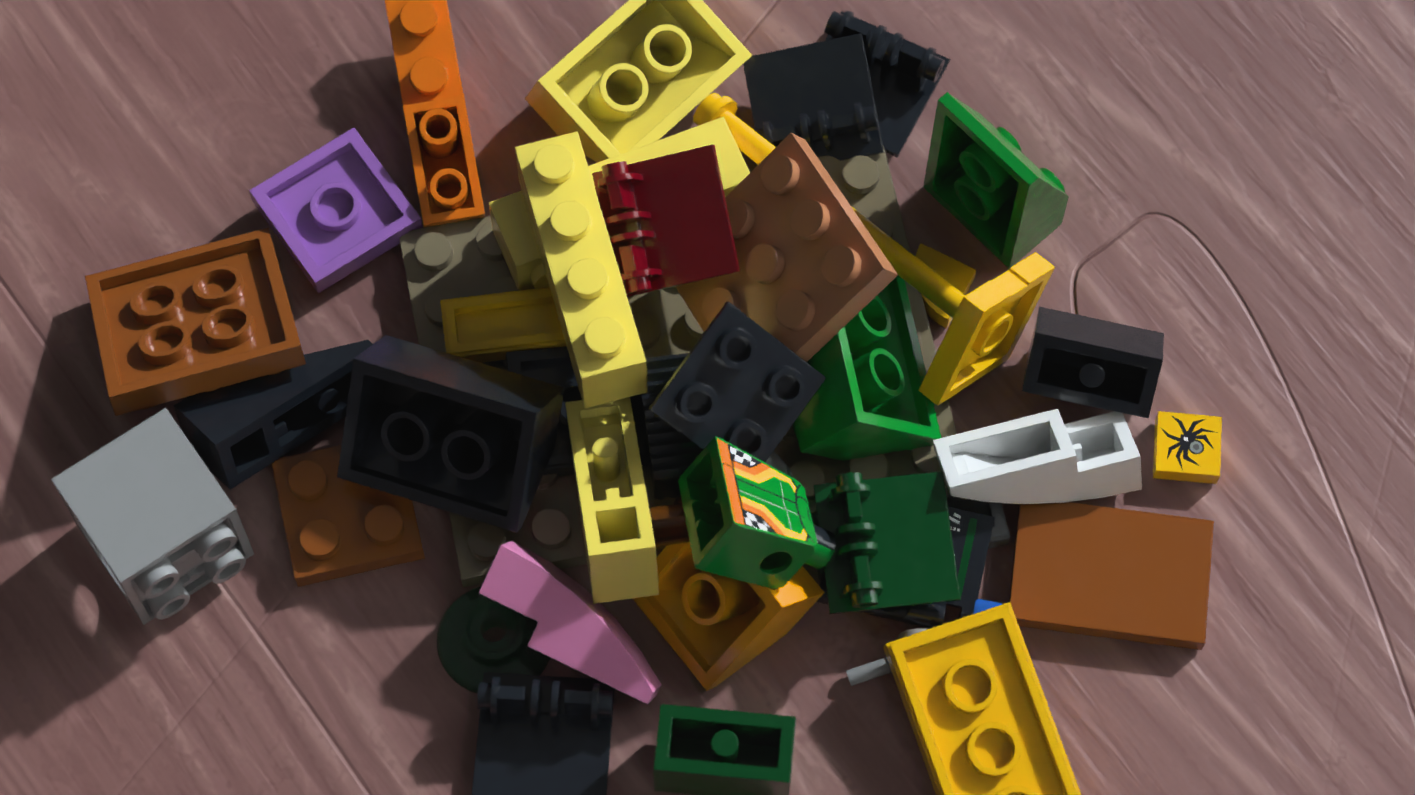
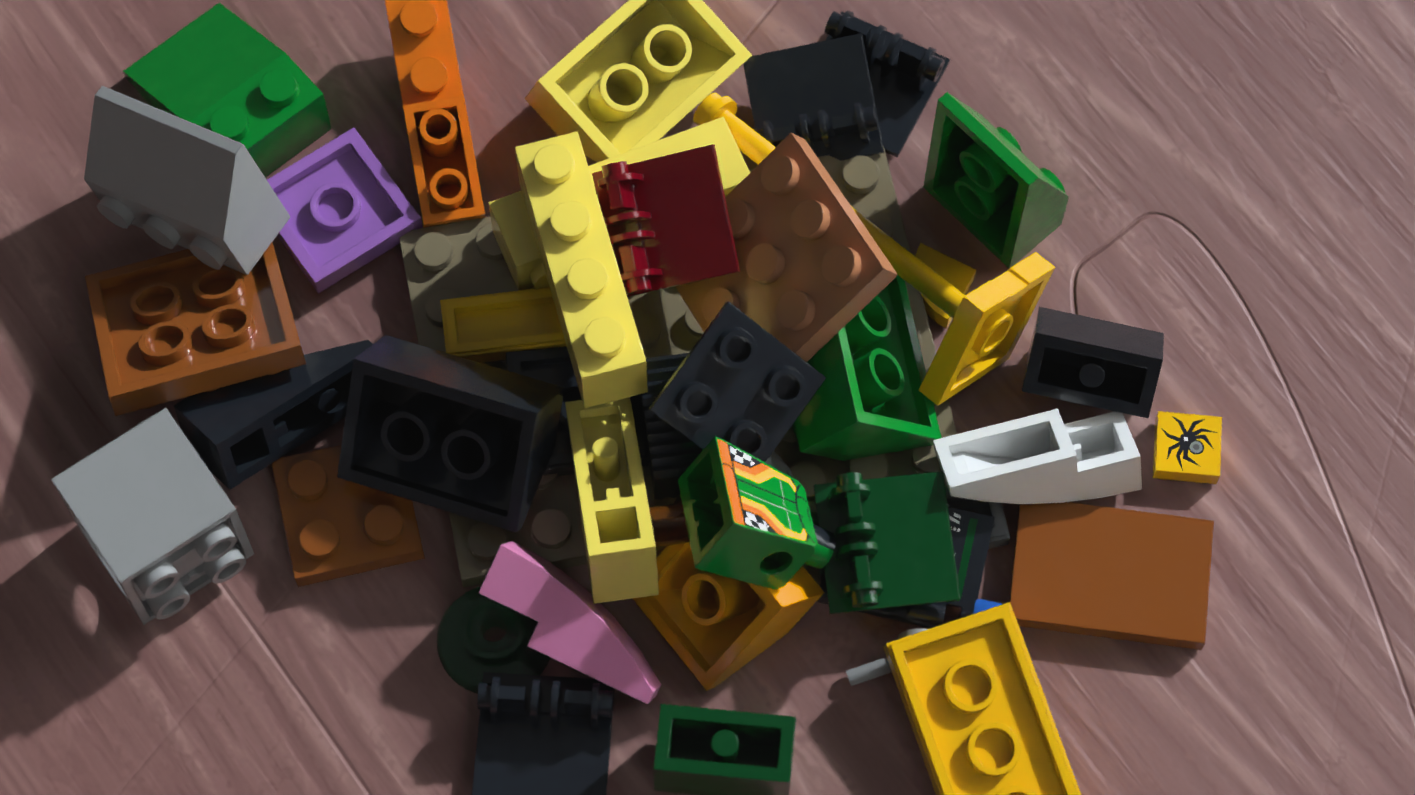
none -> light grey slope [84,86,290,275]
none -> green slope [123,2,332,178]

